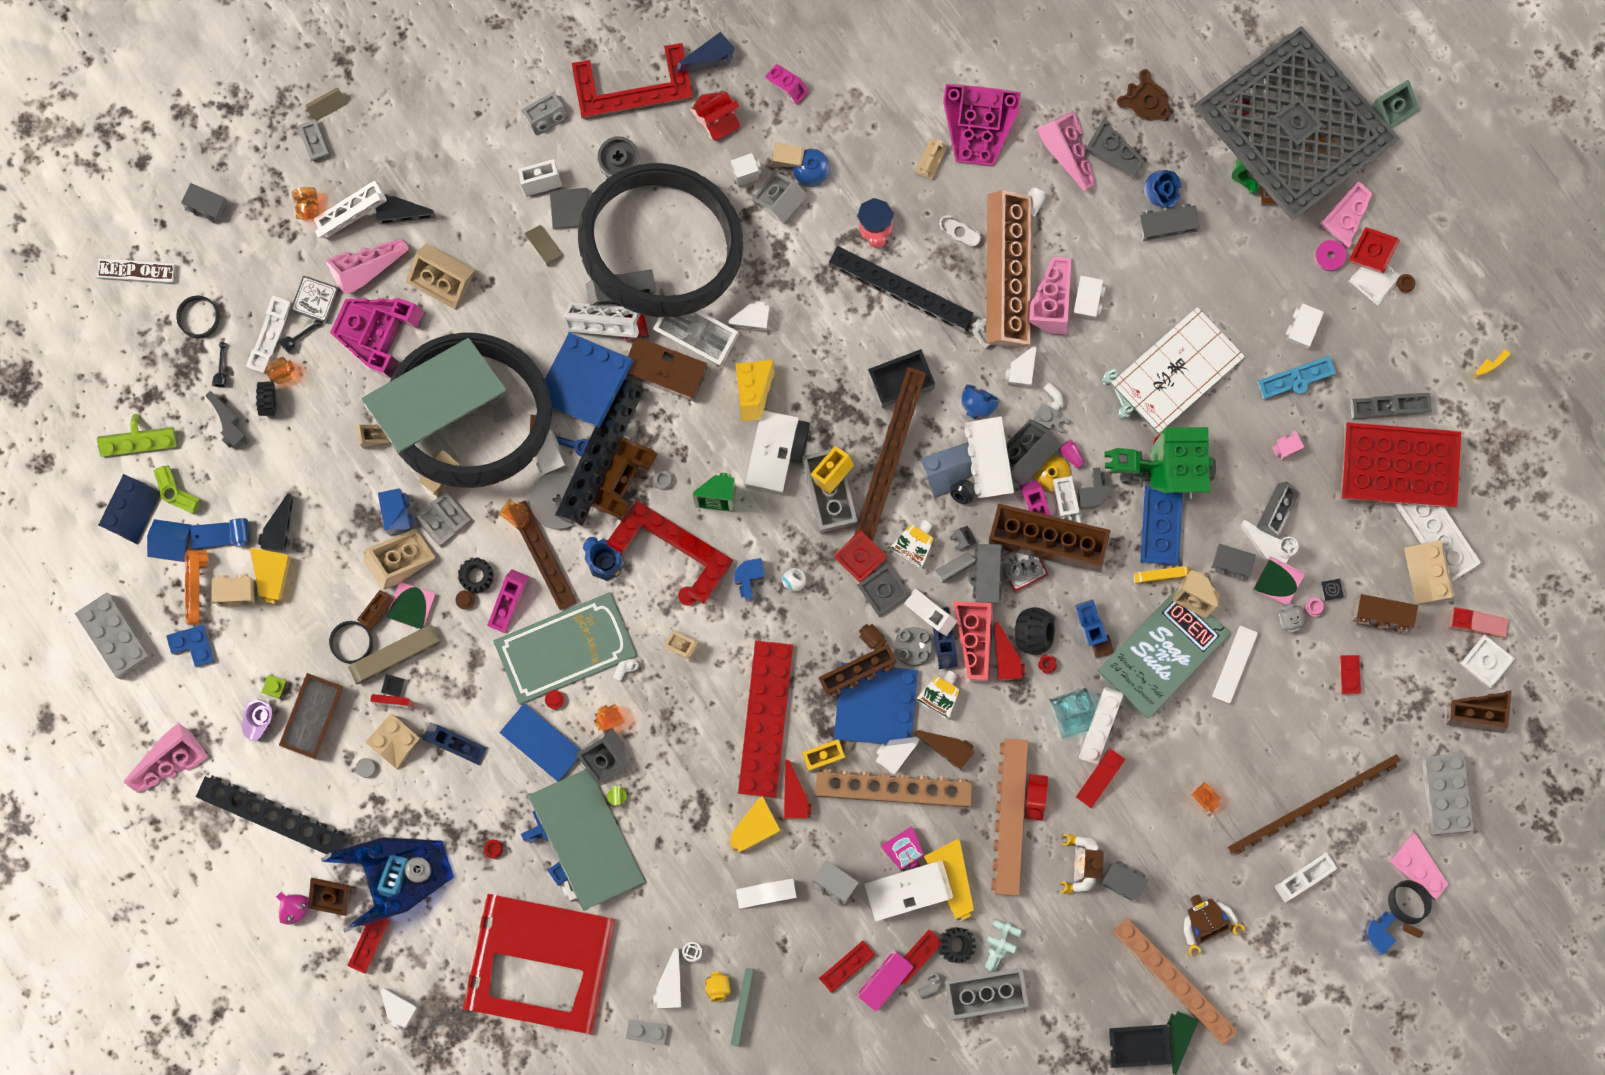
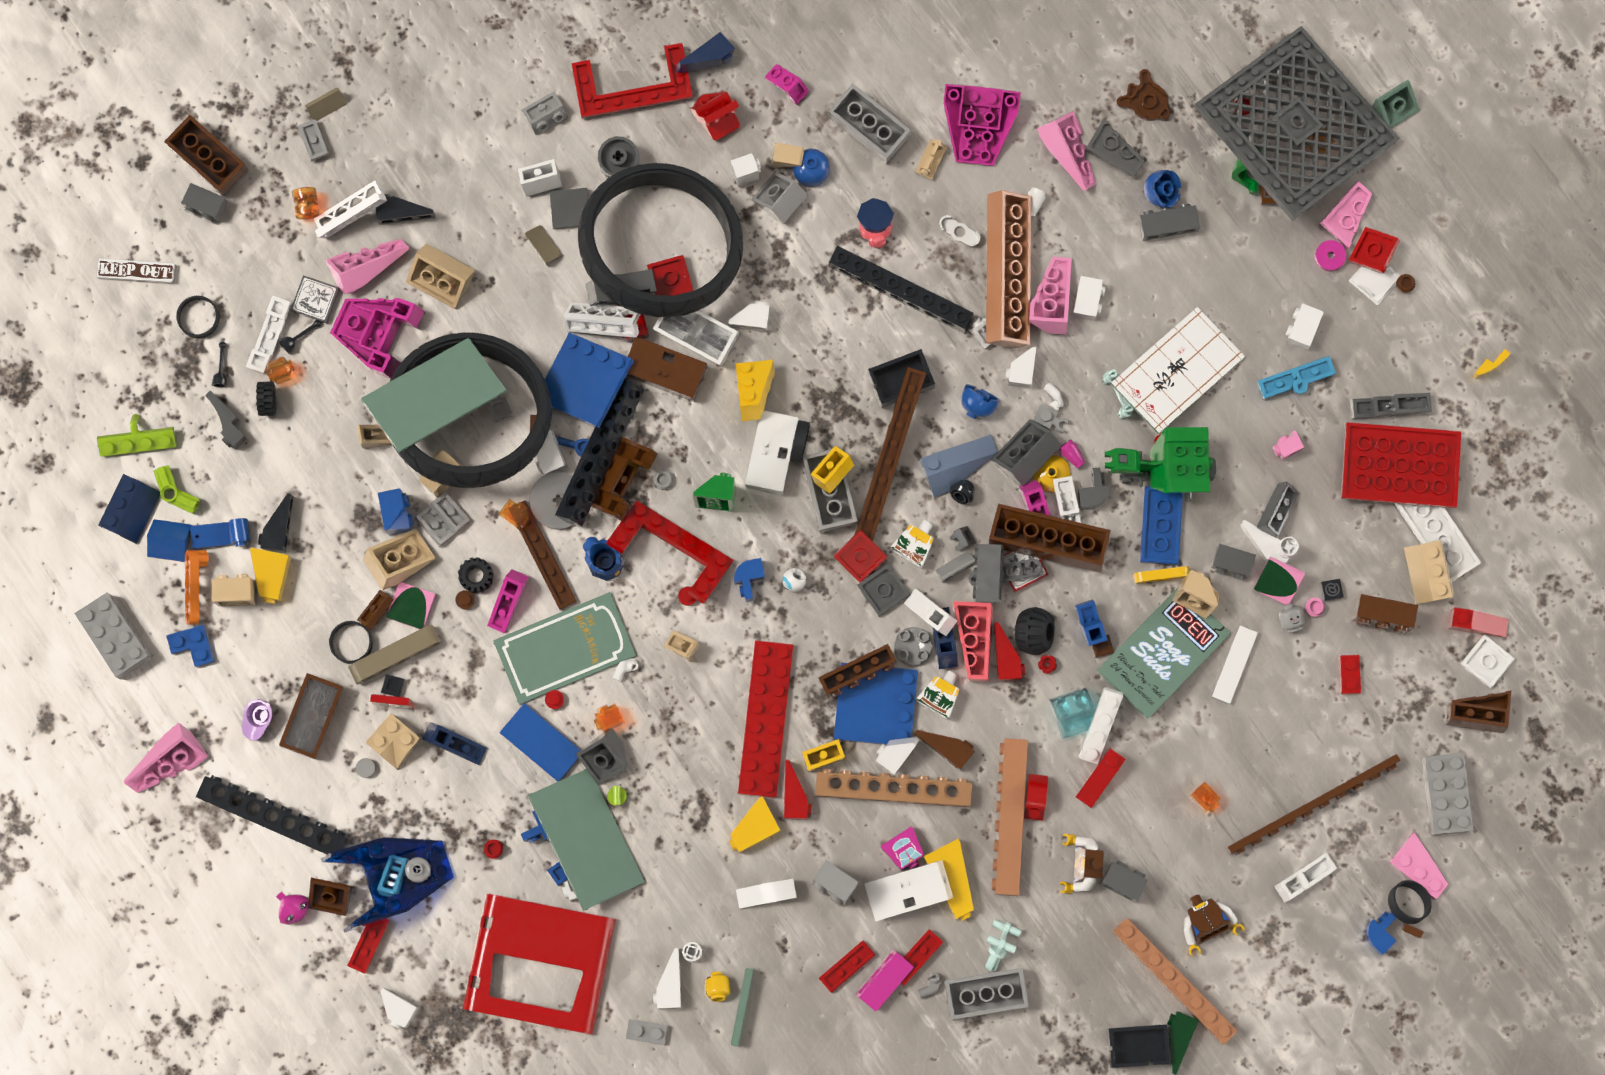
lime plate [261,674,287,699] -> none
reddish brown brick [859,624,887,650] -> none
black tyre [938,927,976,963] -> none
white slope [965,416,1014,498] -> none
none -> reddish brown brick [164,115,248,196]
none -> red plate [647,255,694,296]
none -> light grey brick [828,83,911,164]

